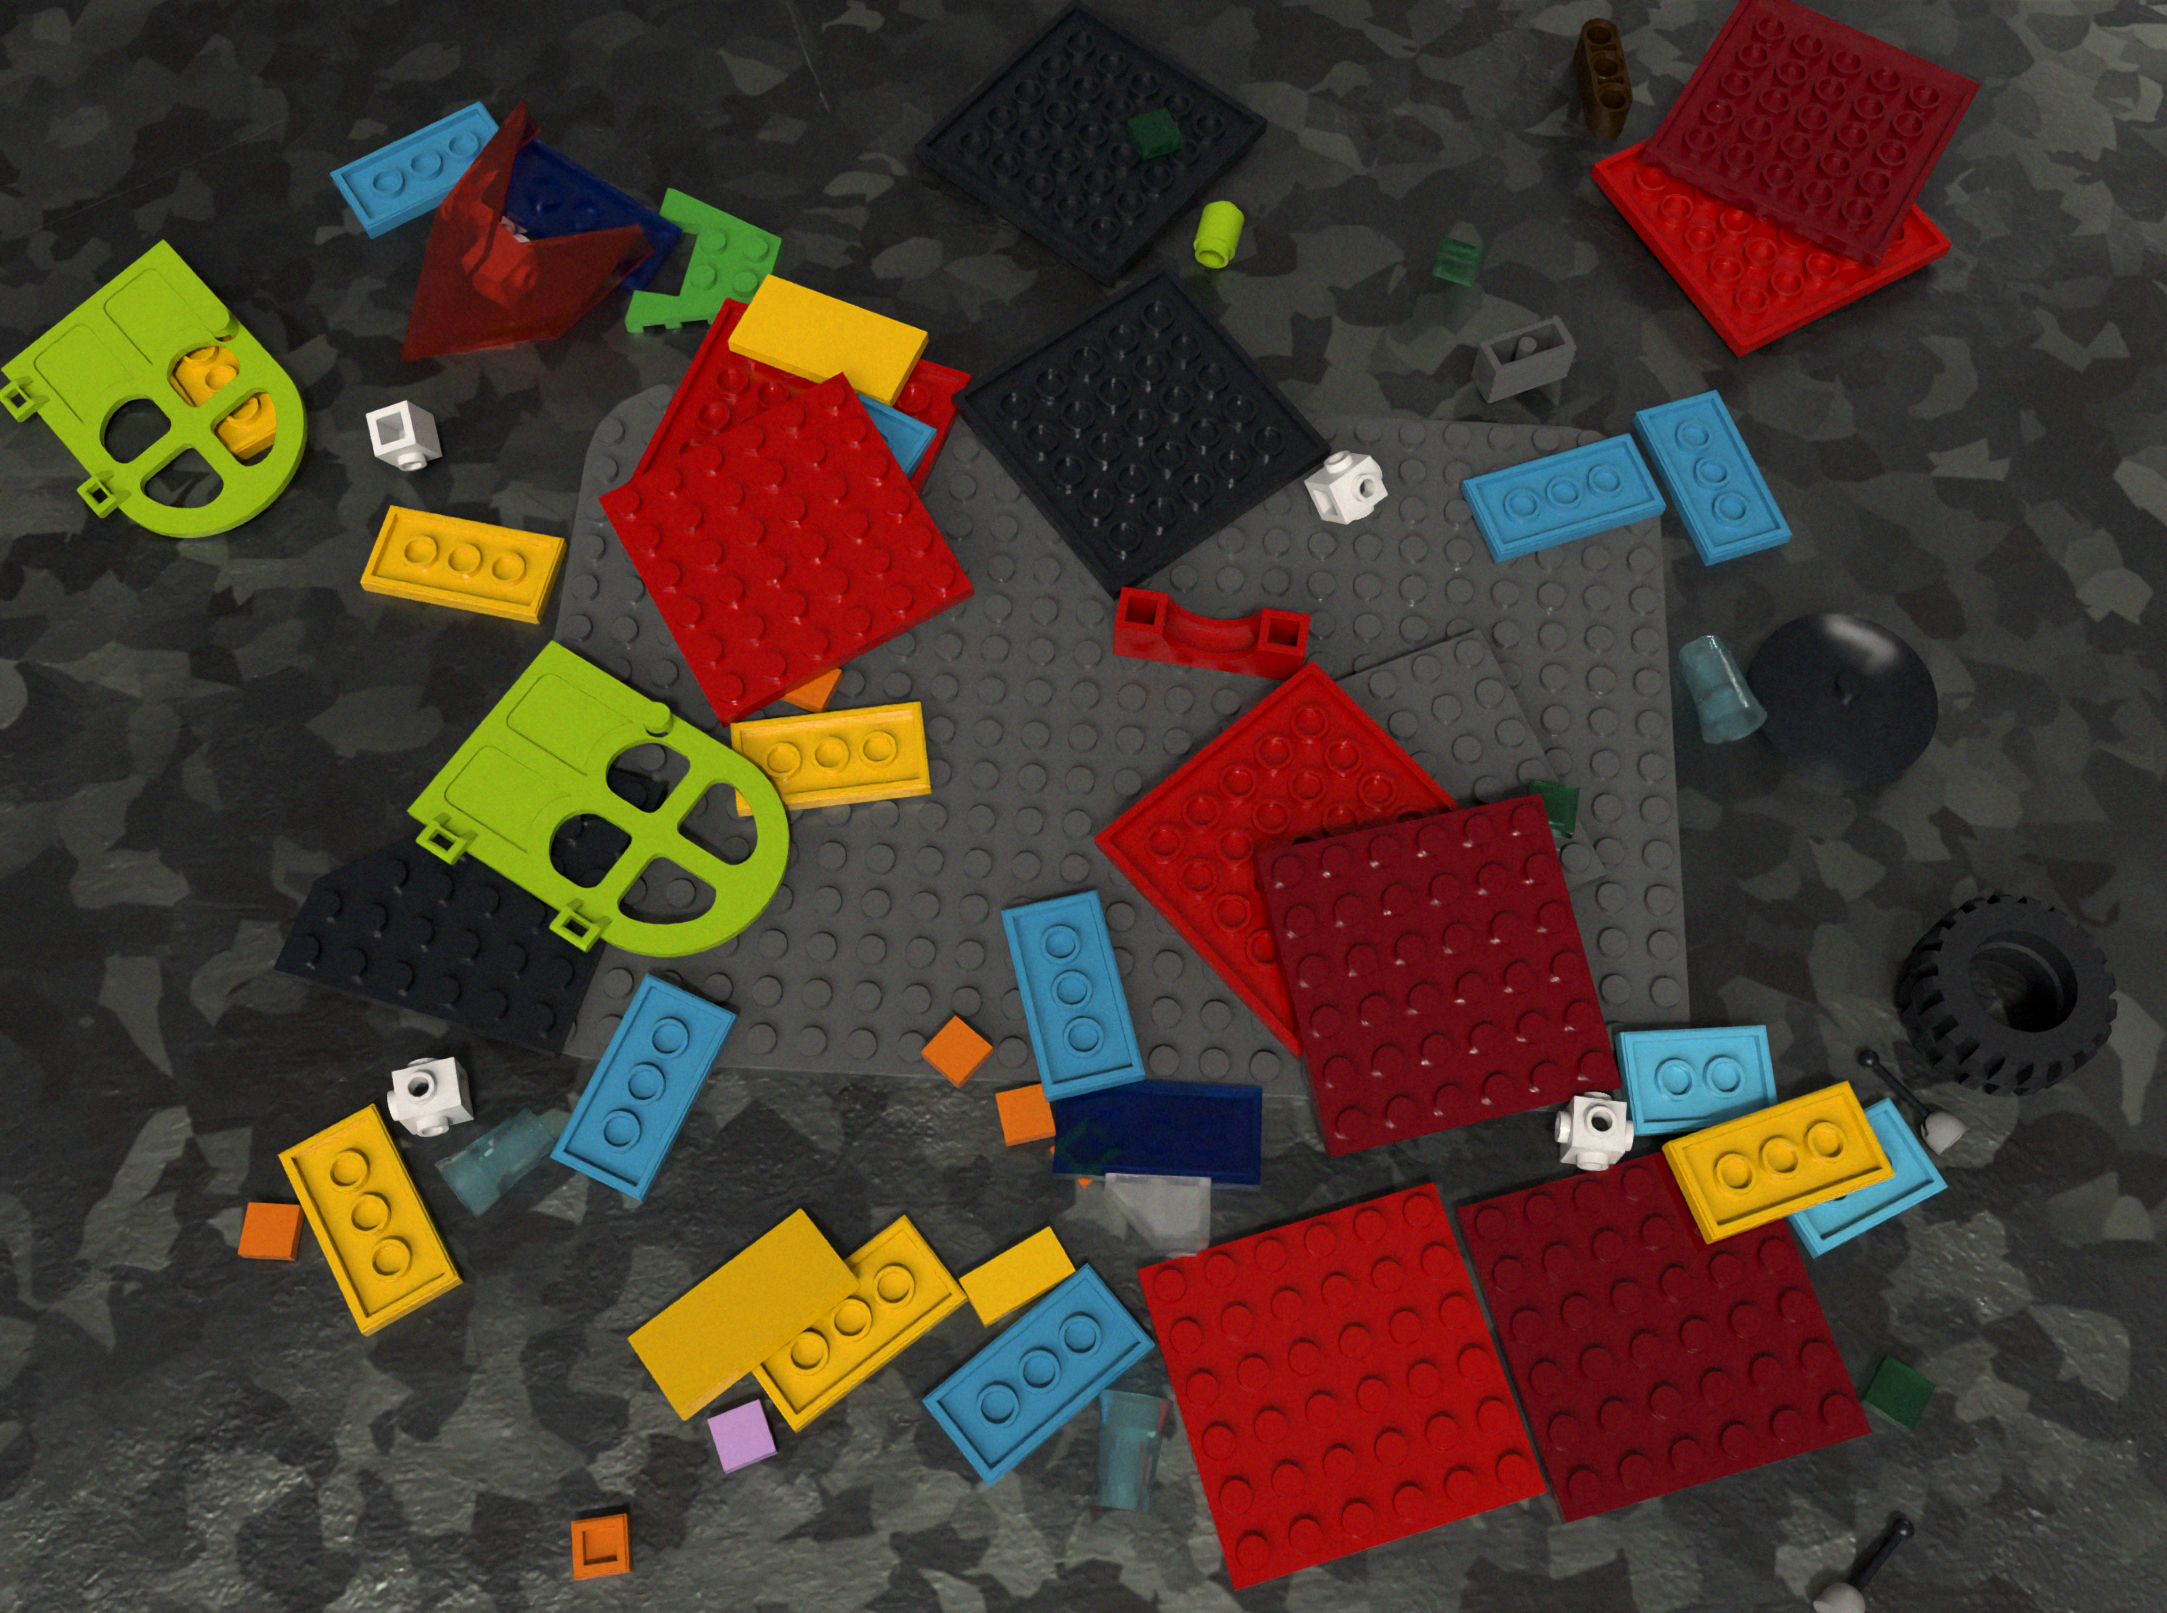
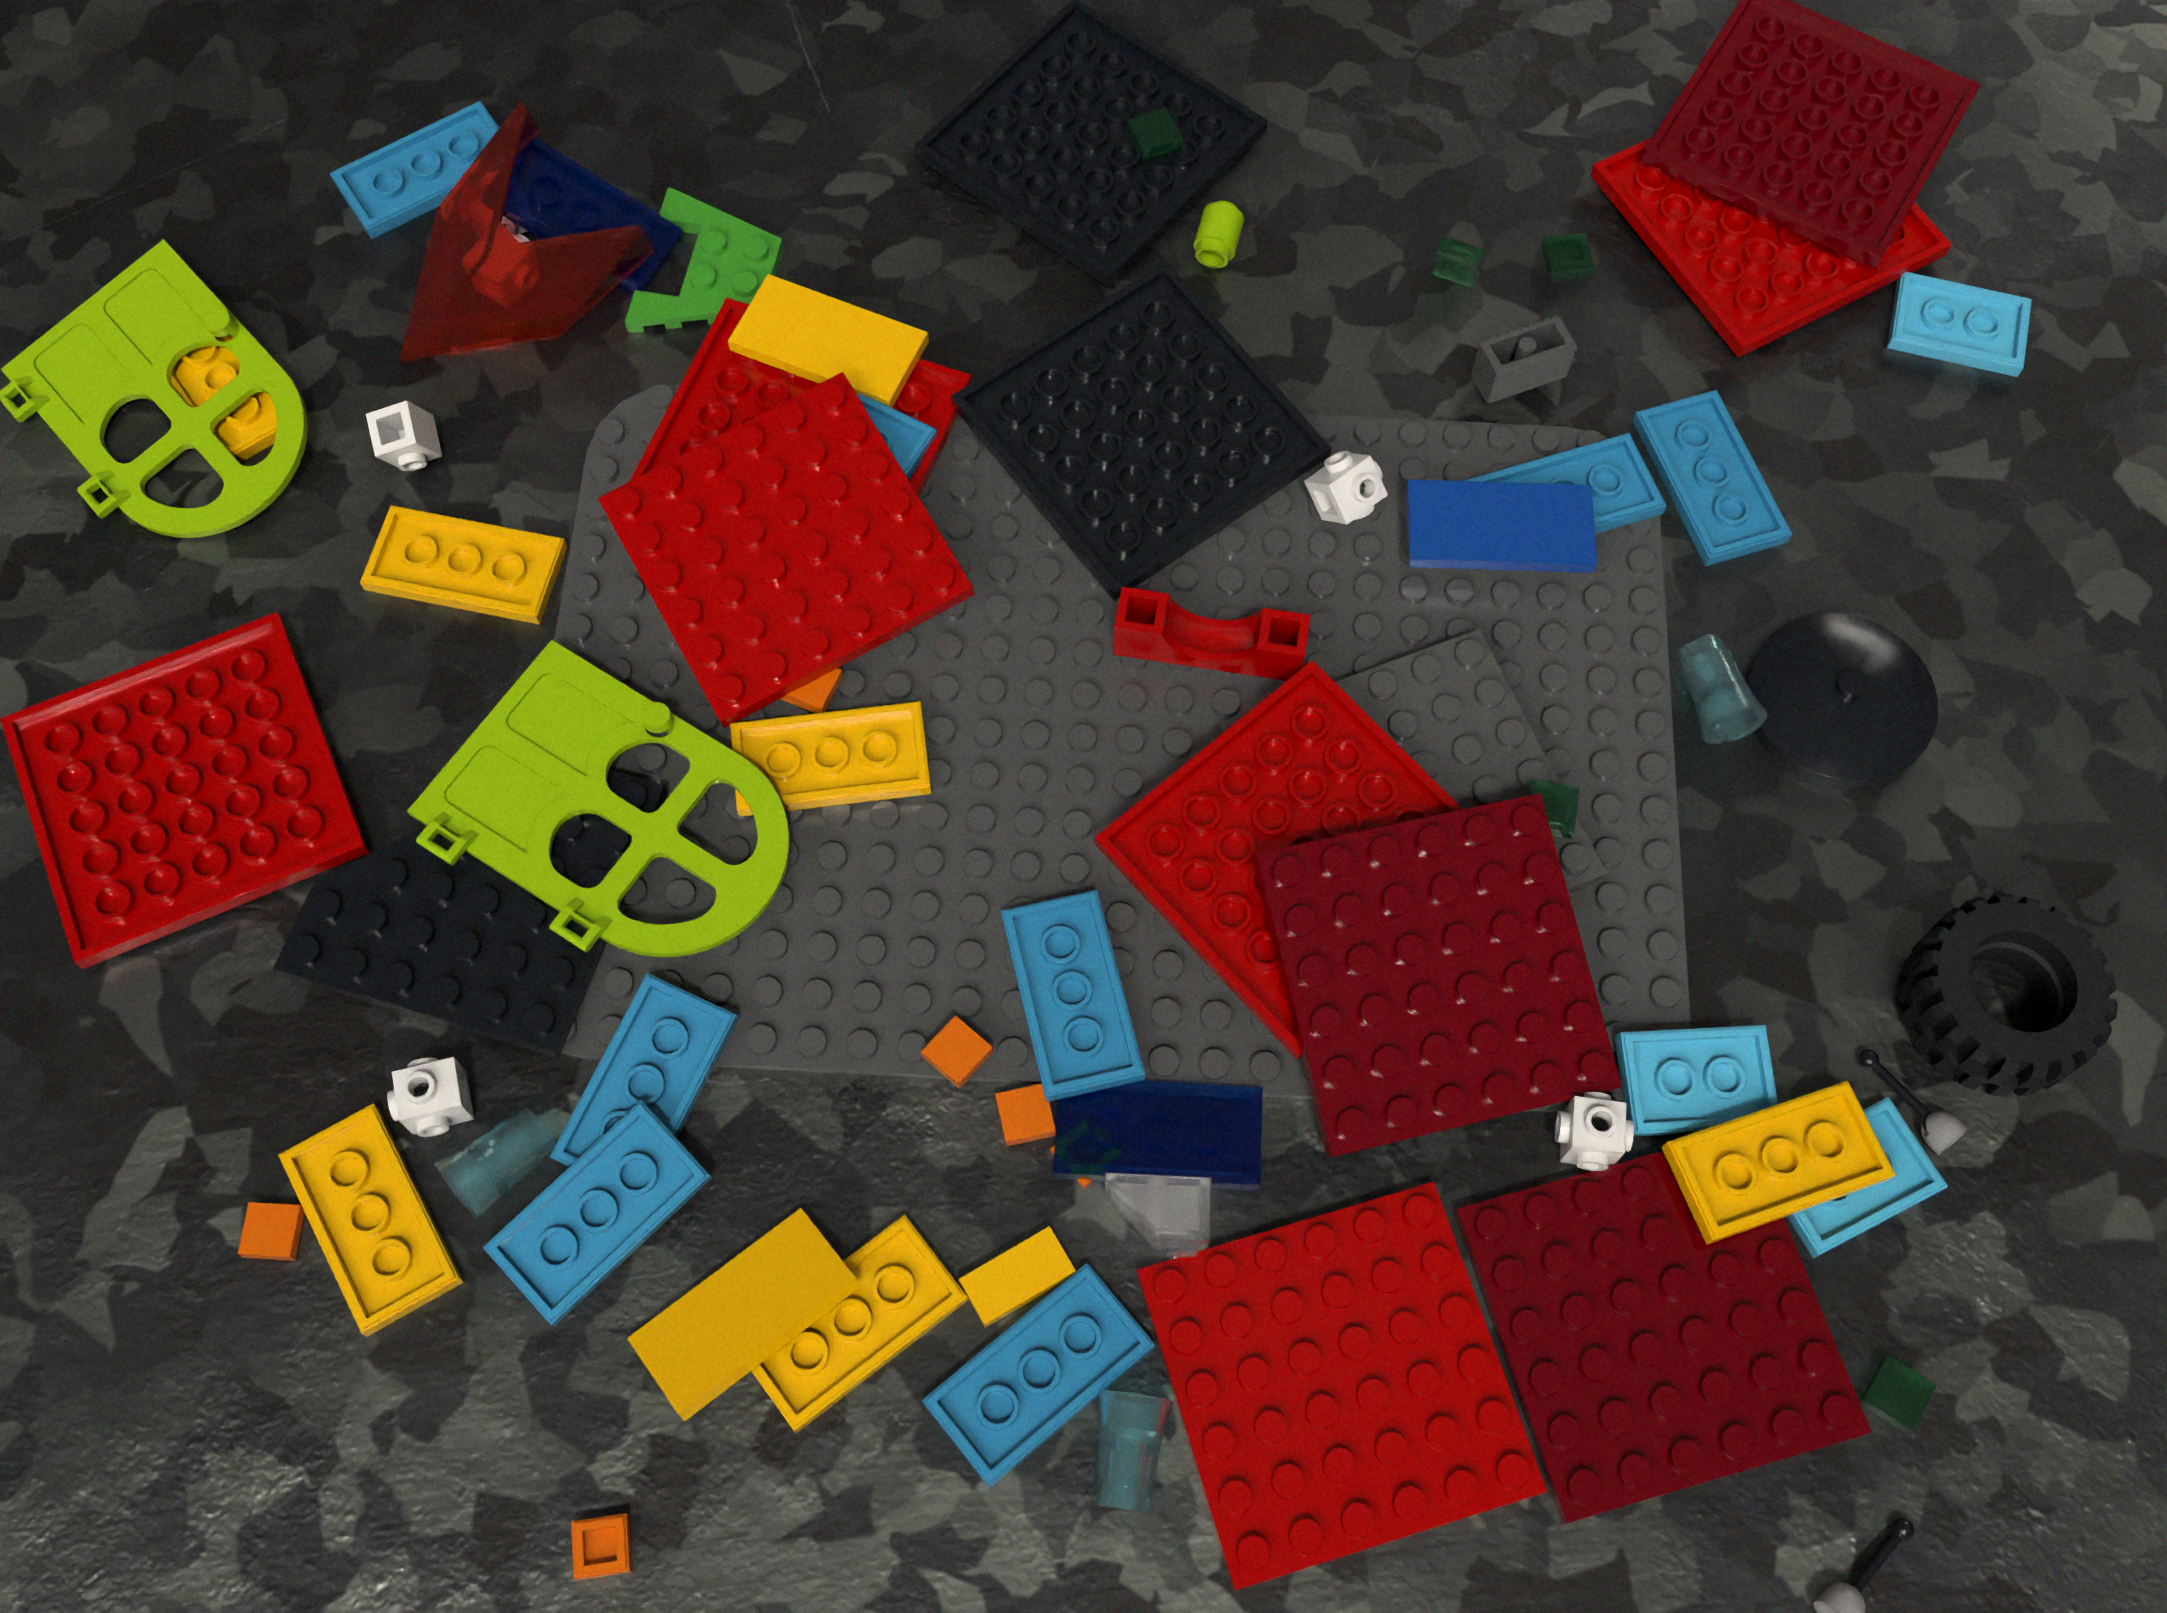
lavender tile [707,1399,778,1474] -> none
dark brown beam [1573,18,1633,140] -> none
none -> red plate [0,612,369,969]
none -> dark azure tile [483,1101,713,1326]
none -> blue tile [1406,479,1597,573]
none -> clear green tile [1541,233,1595,280]
none -> medium azure tile [1887,272,2032,377]

